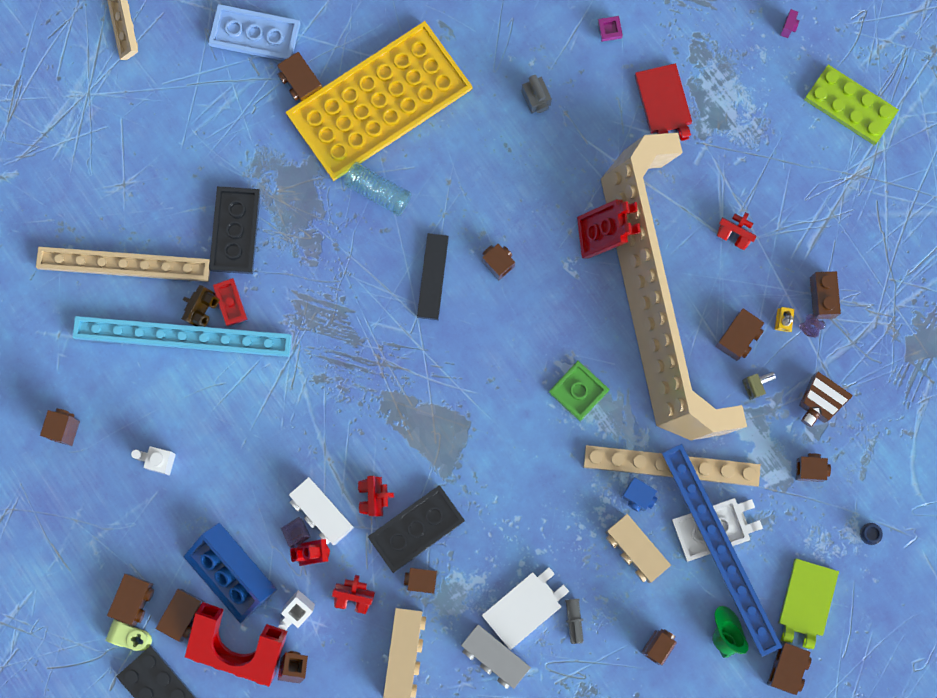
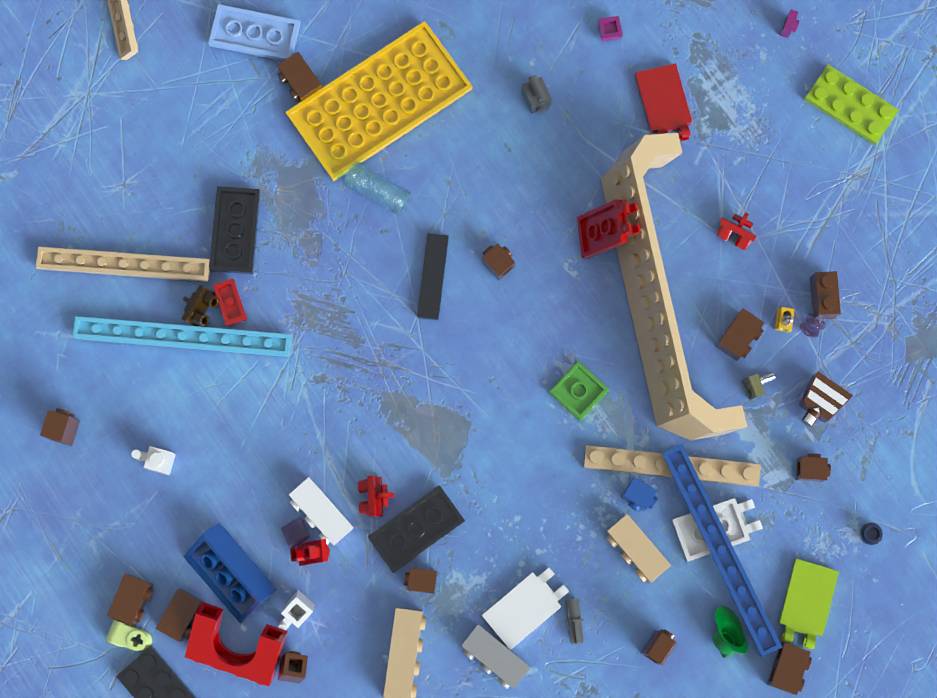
red hips [332,575,375,614] -> none

